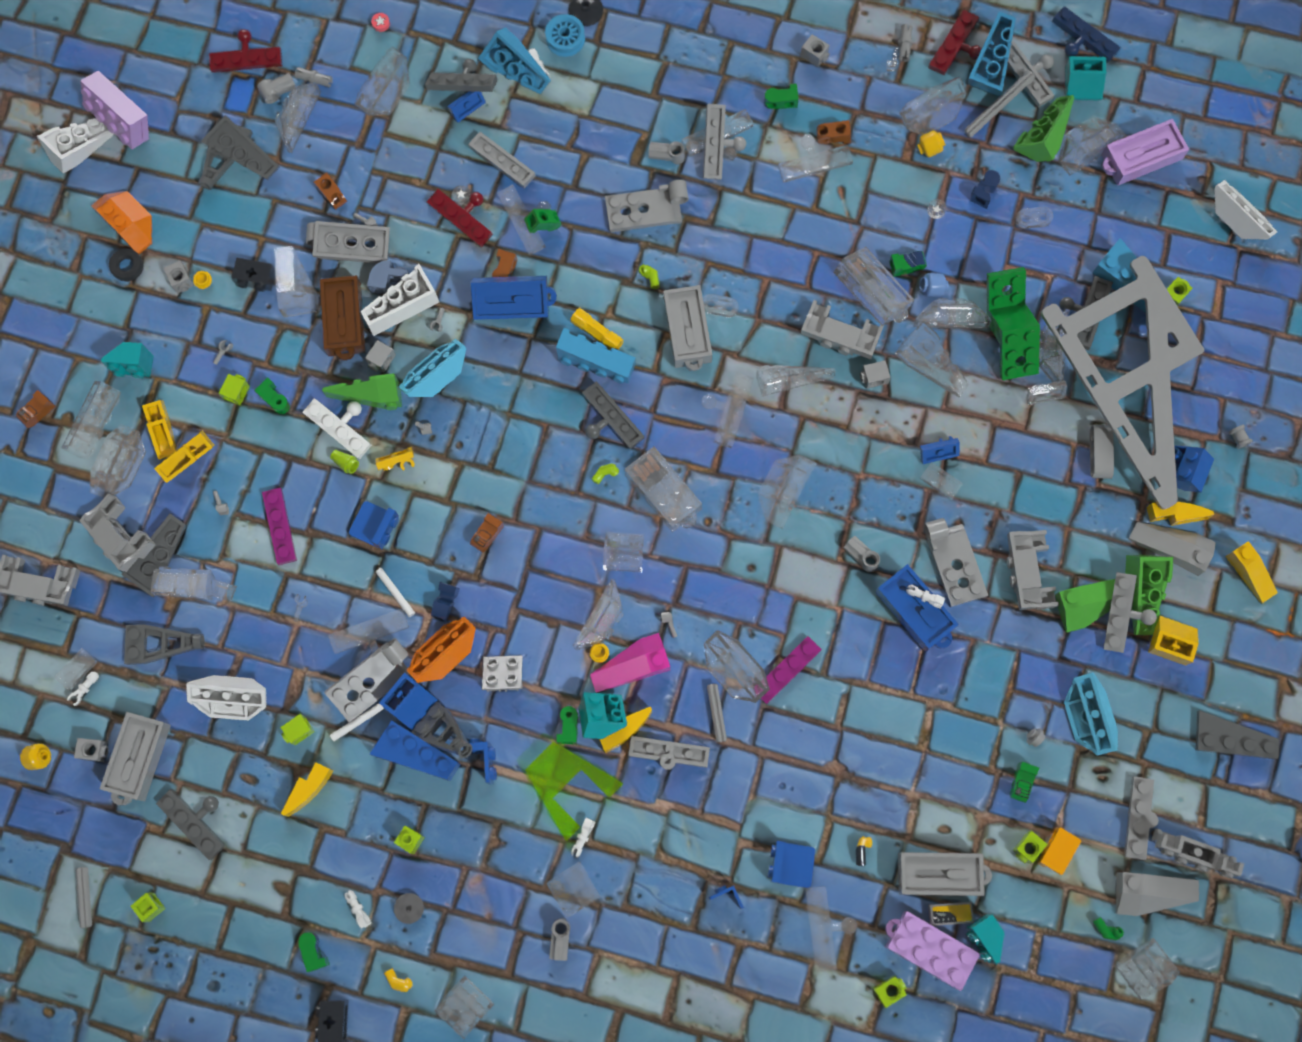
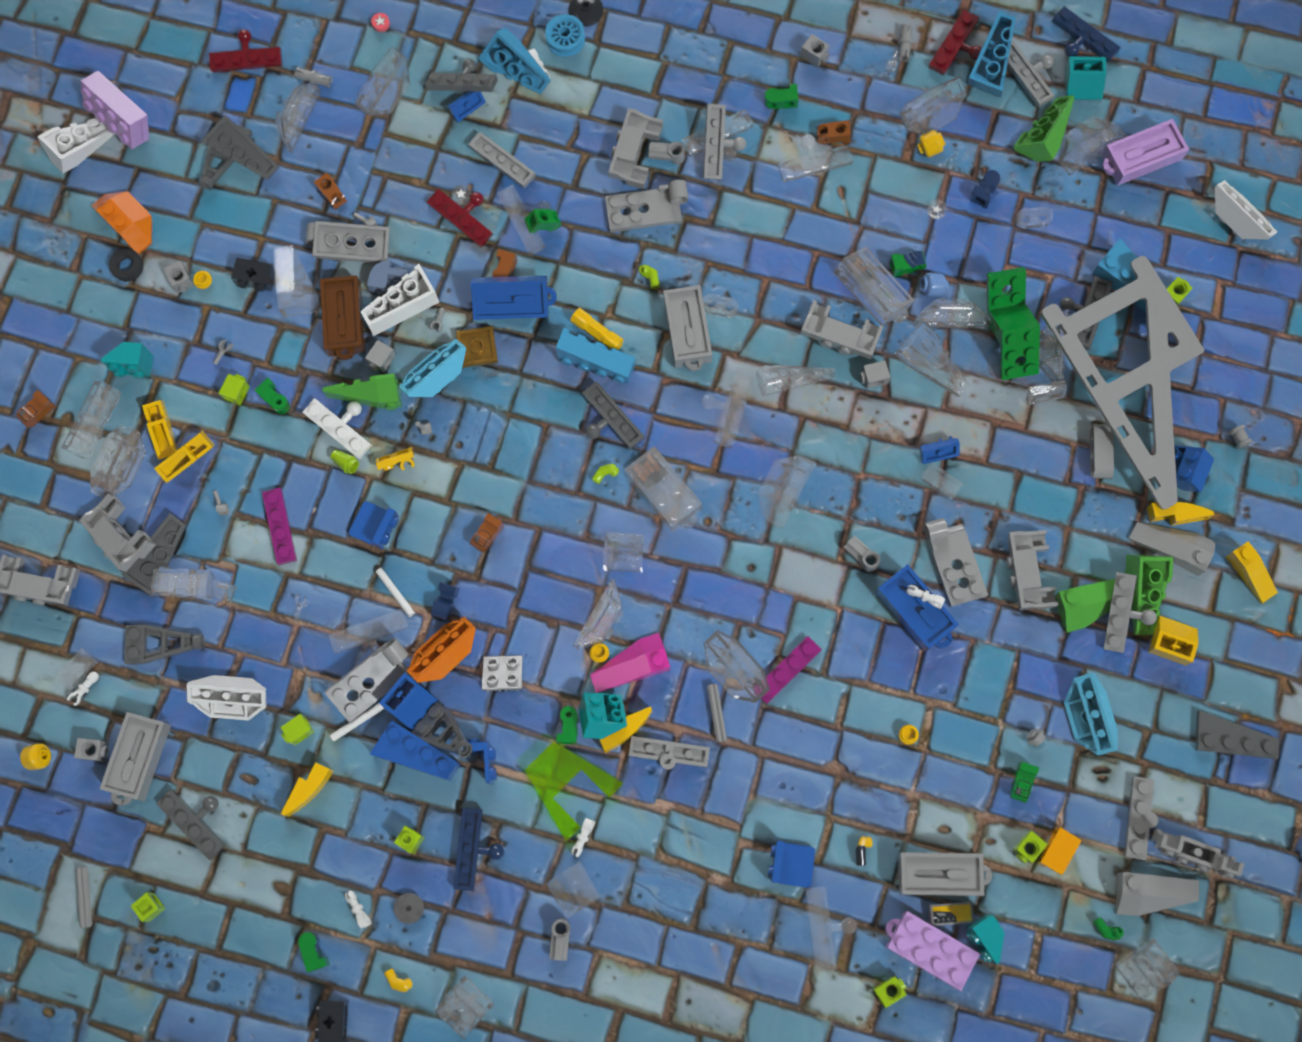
light grey piece [257,73,296,104] -> none
light grey hand [661,612,677,638] -> none
blue bracket [709,885,744,909] -> none
light grey axle [965,70,1035,137] -> none
none -> dark blue plate [453,808,504,891]
none -> pearl gold plate [456,326,498,368]
none -> light grey bracket [608,108,663,189]
none -> yellow plate [899,725,919,745]

